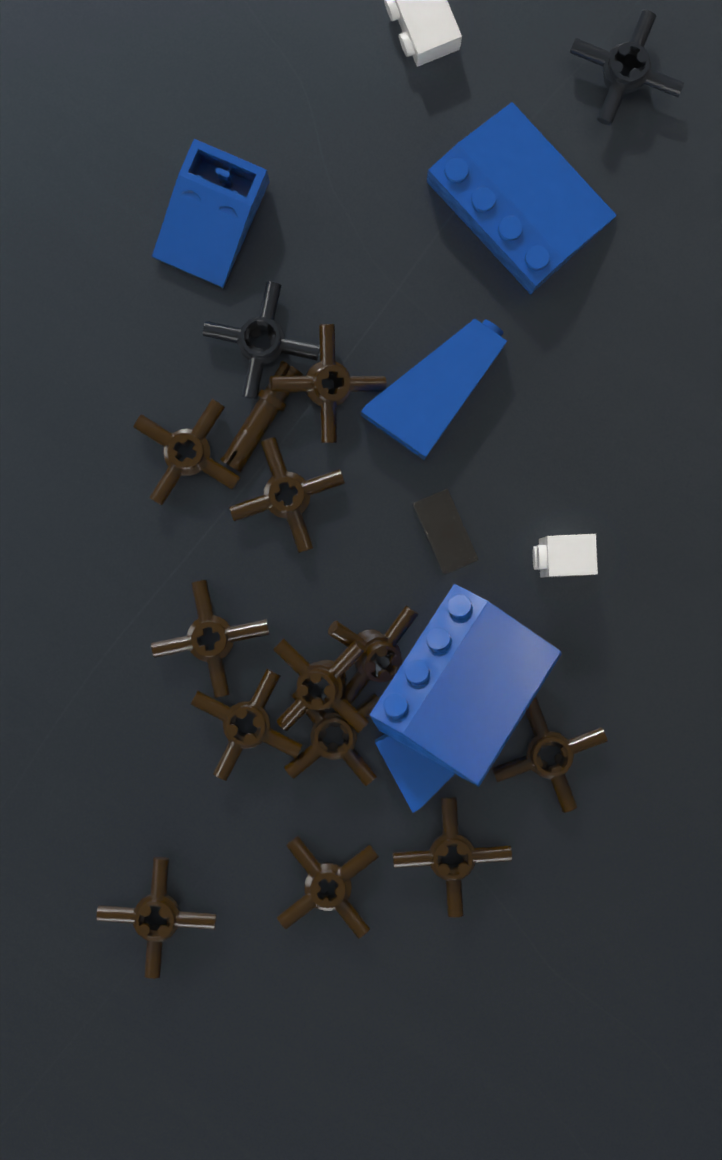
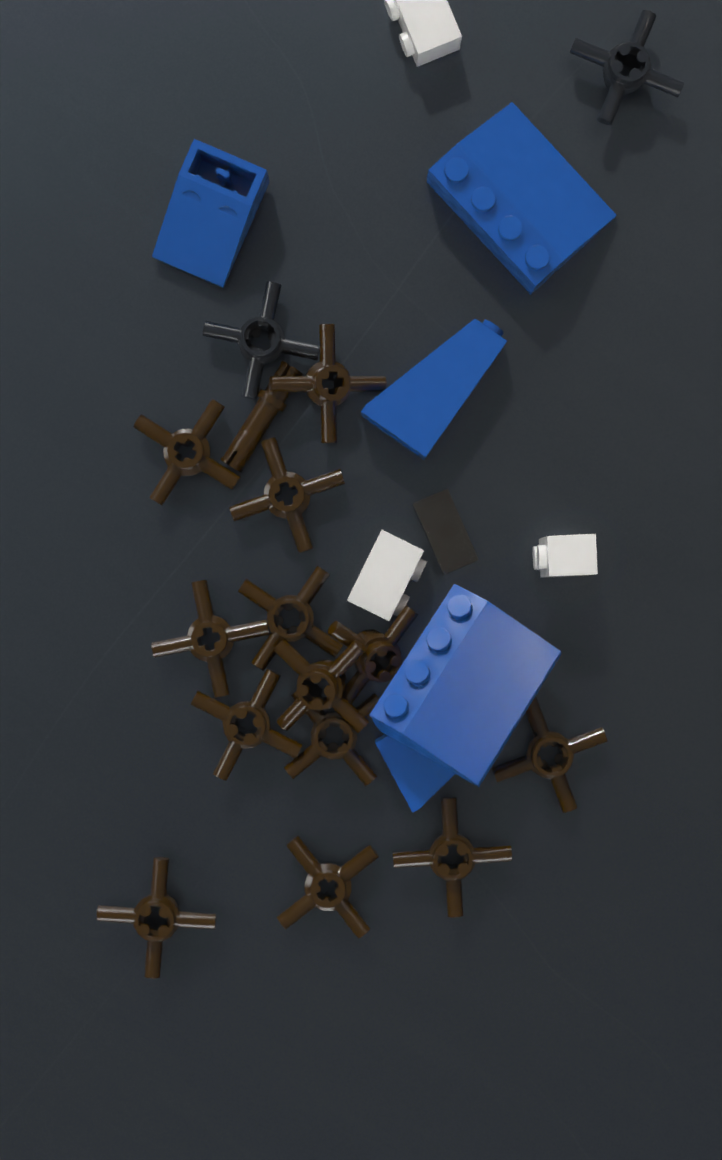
none -> dark brown bar [238,566,343,671]
none -> white brick [347,530,427,621]

